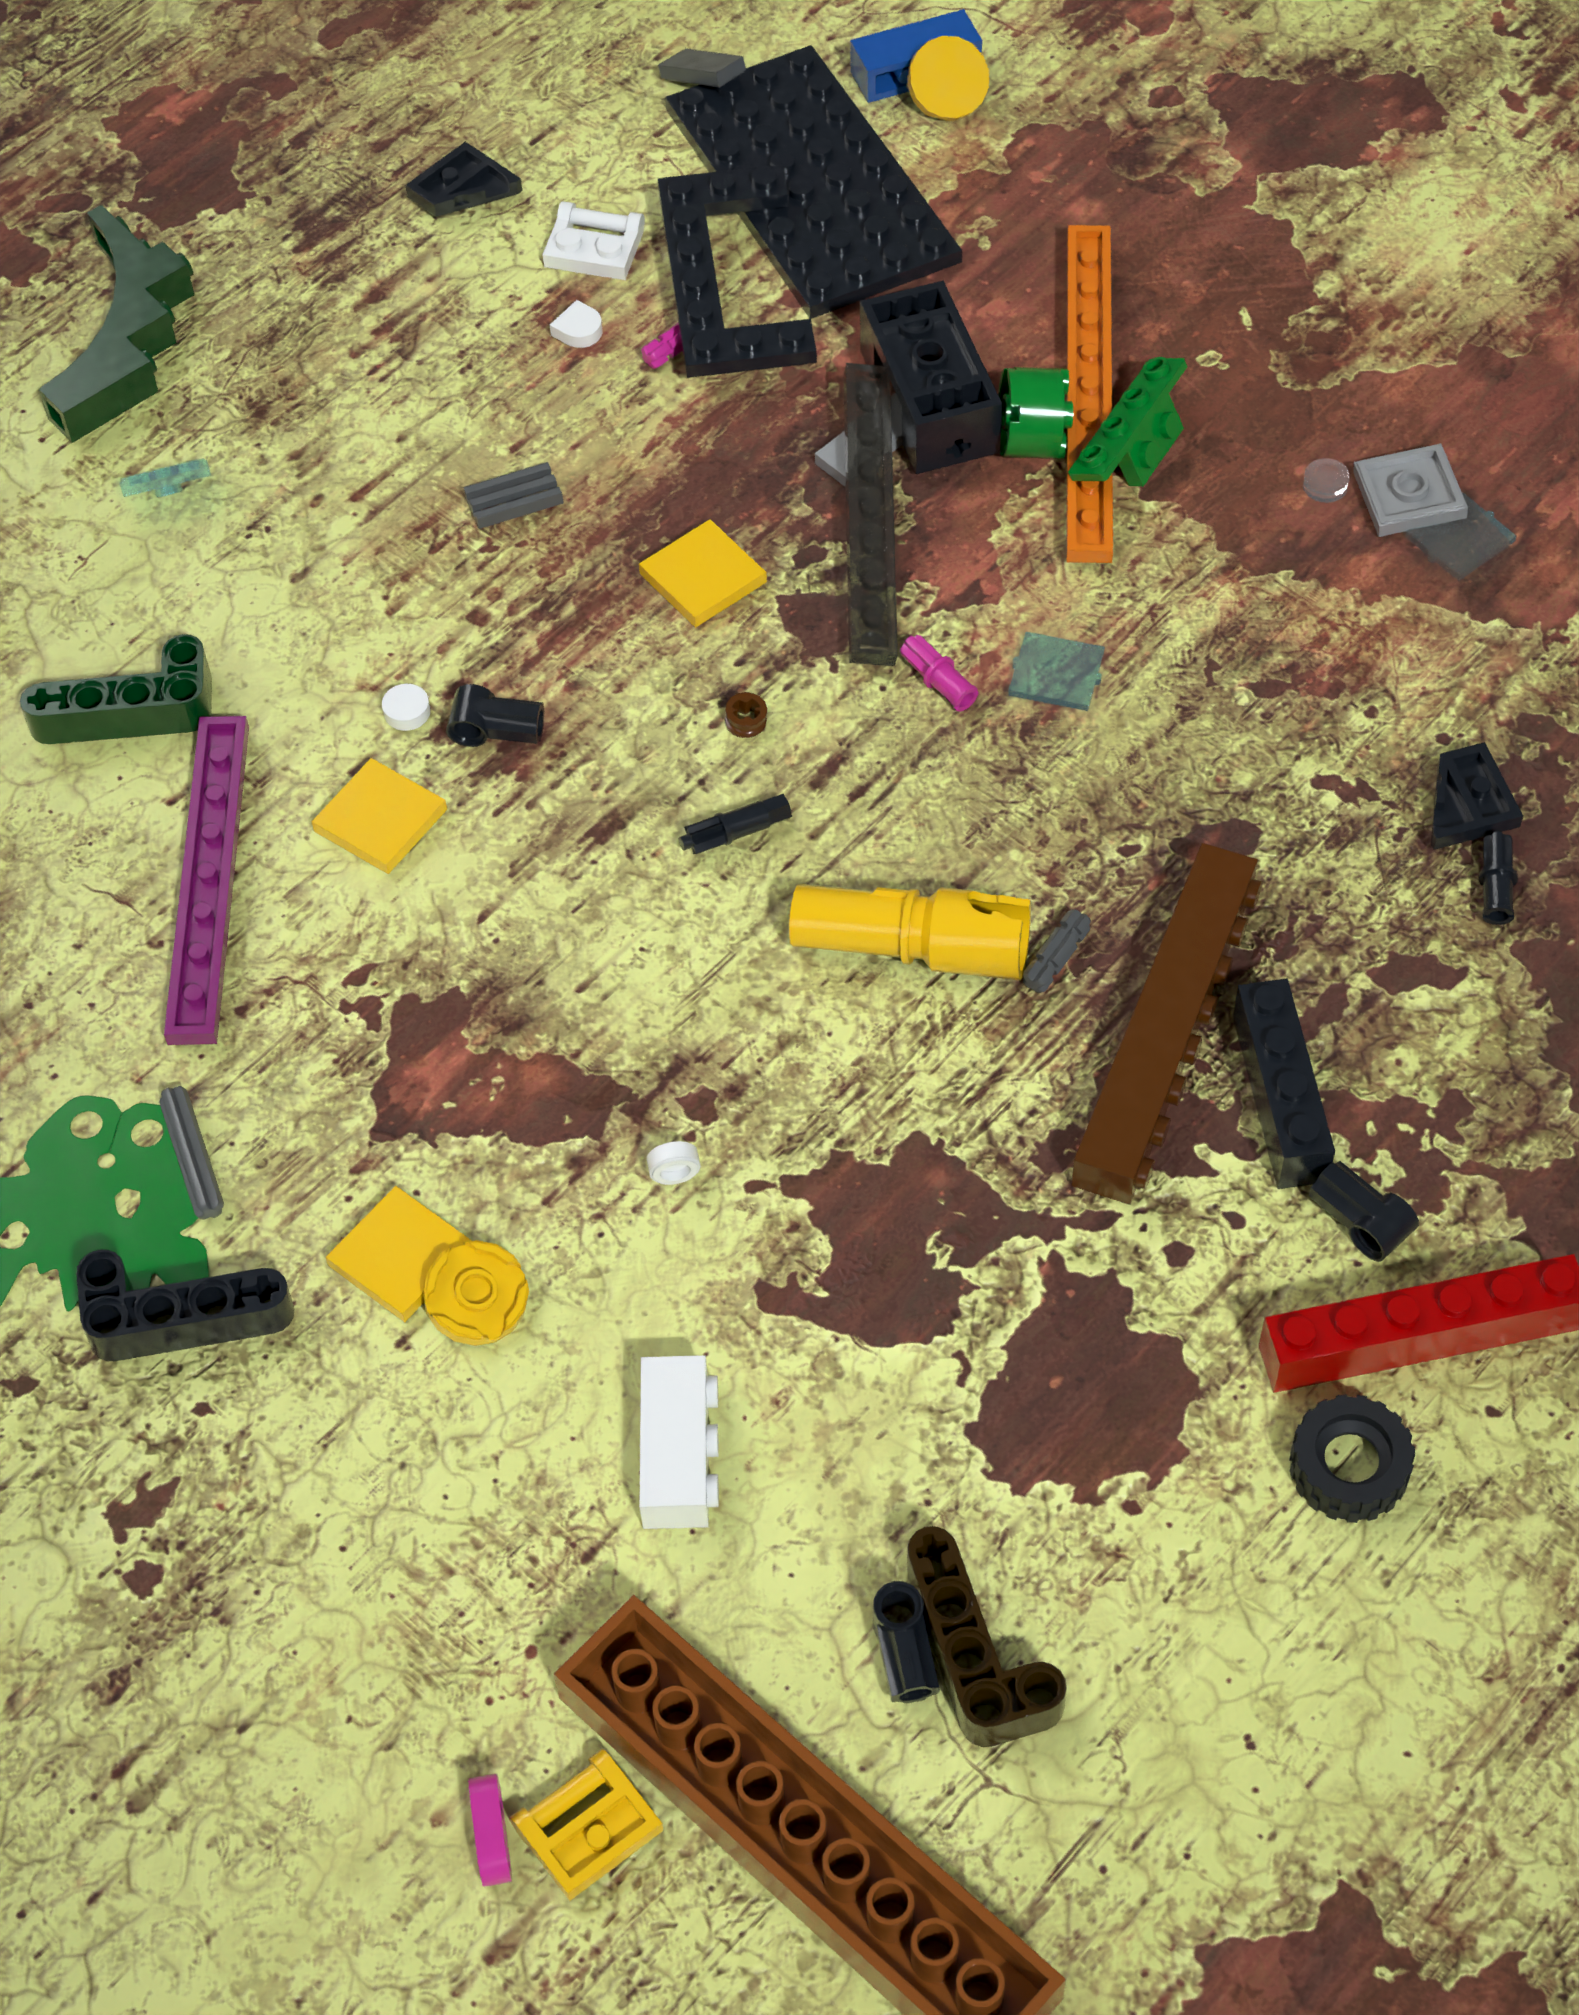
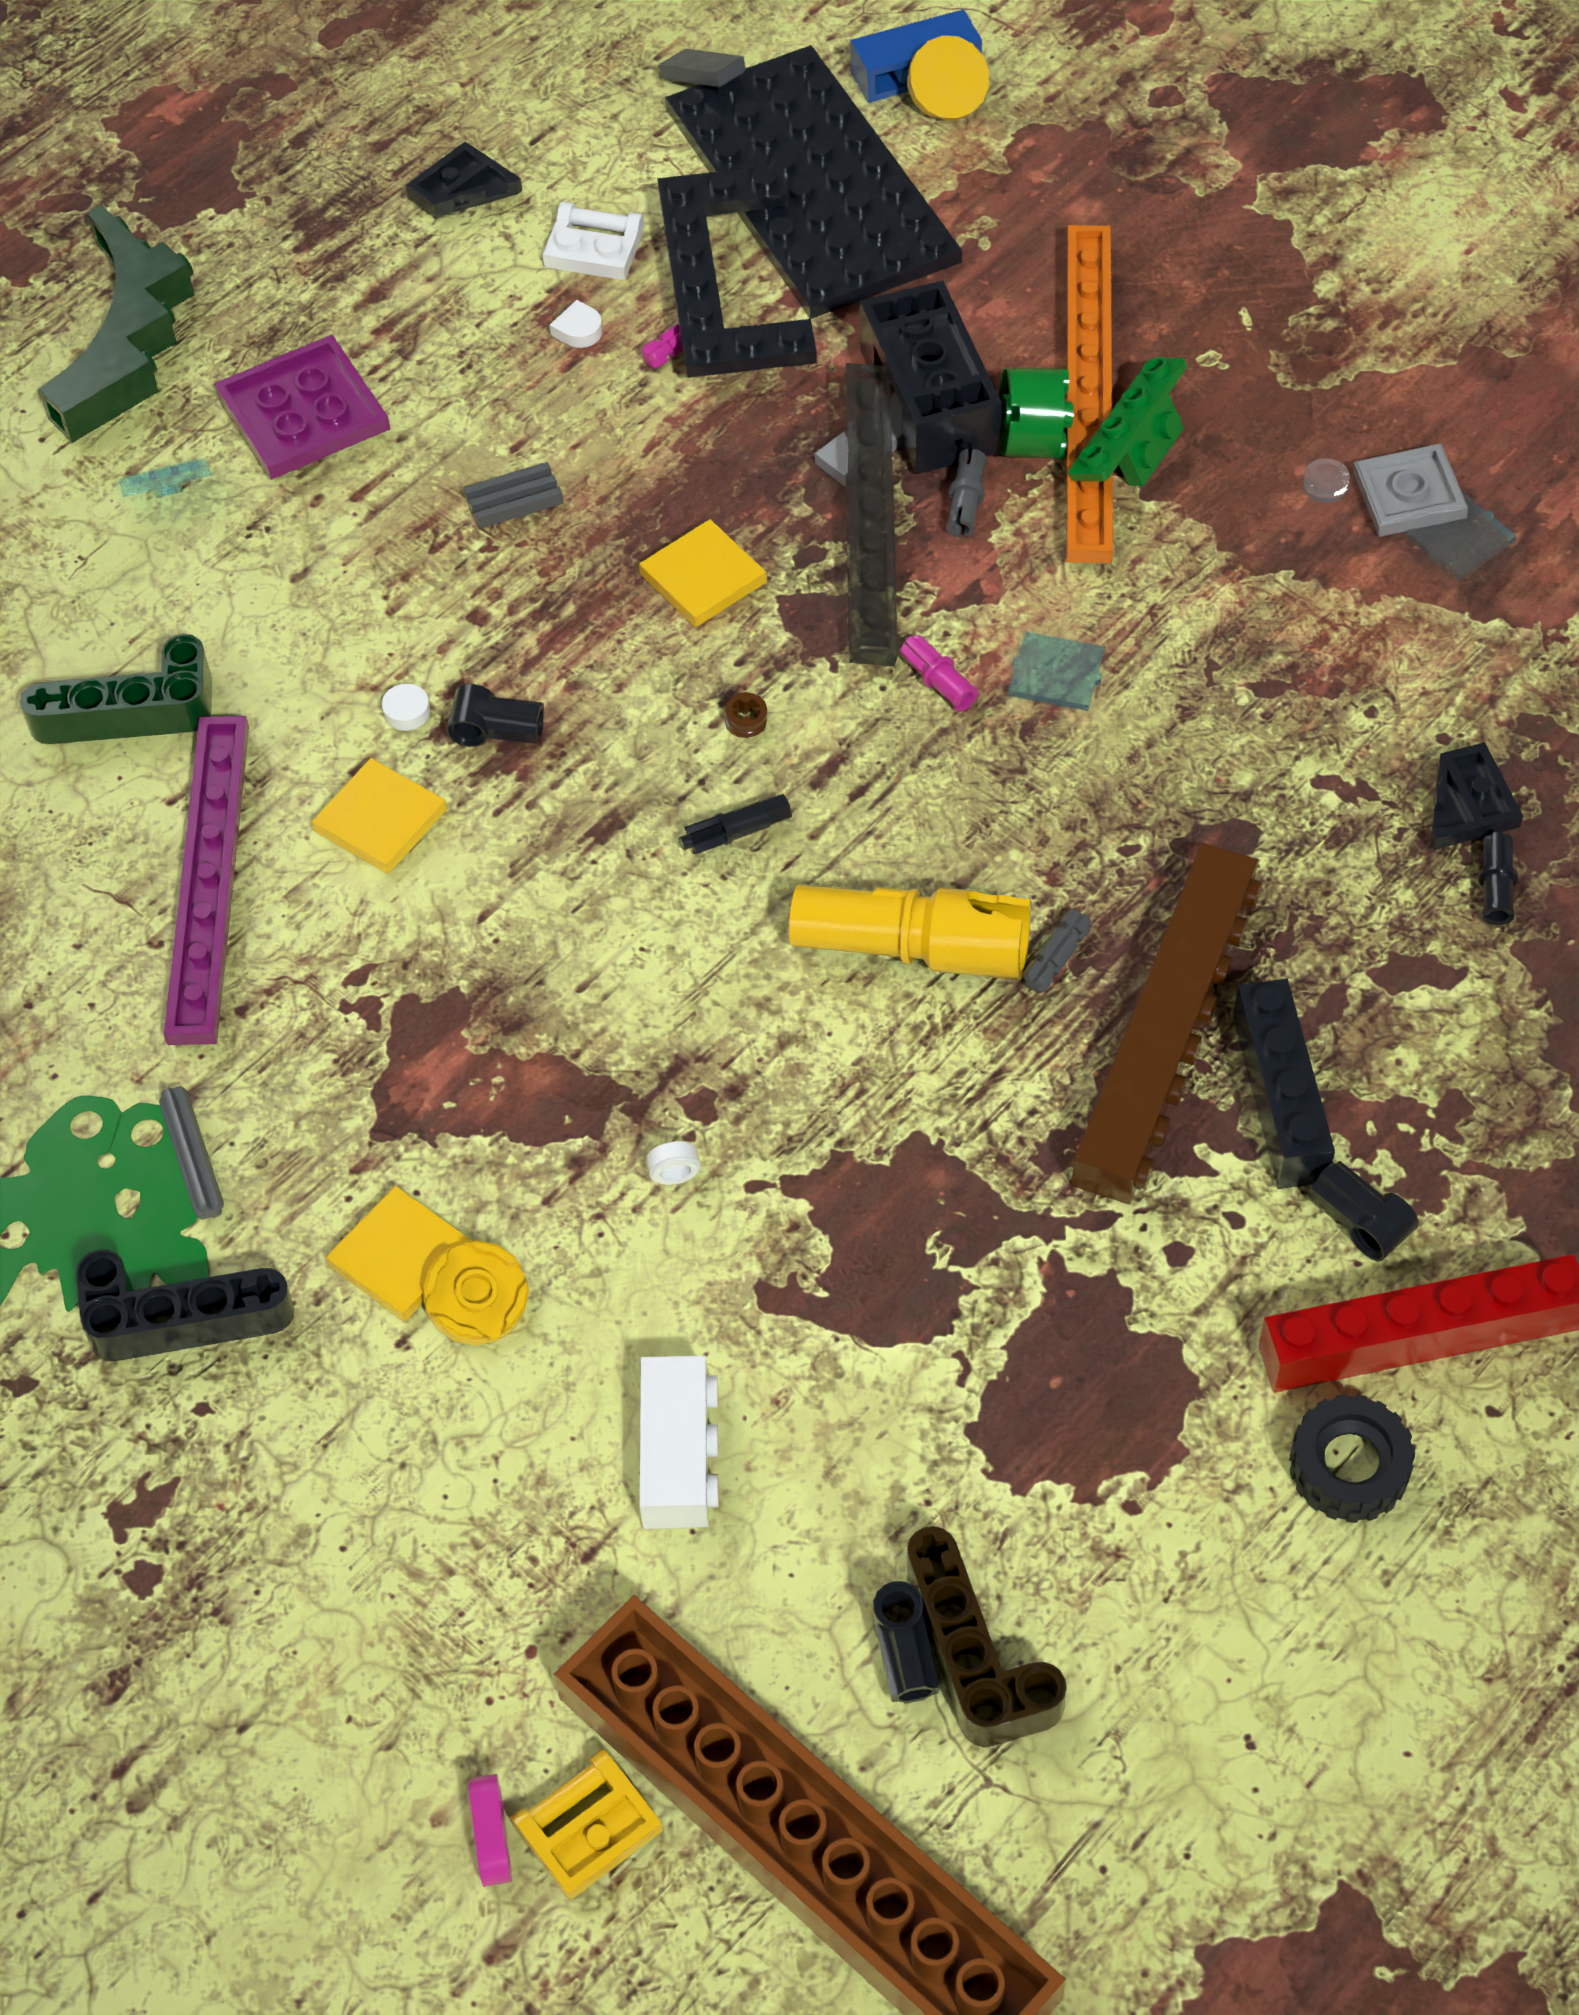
none -> magenta plate [214,334,390,480]
none -> dark grey pin [946,449,987,538]

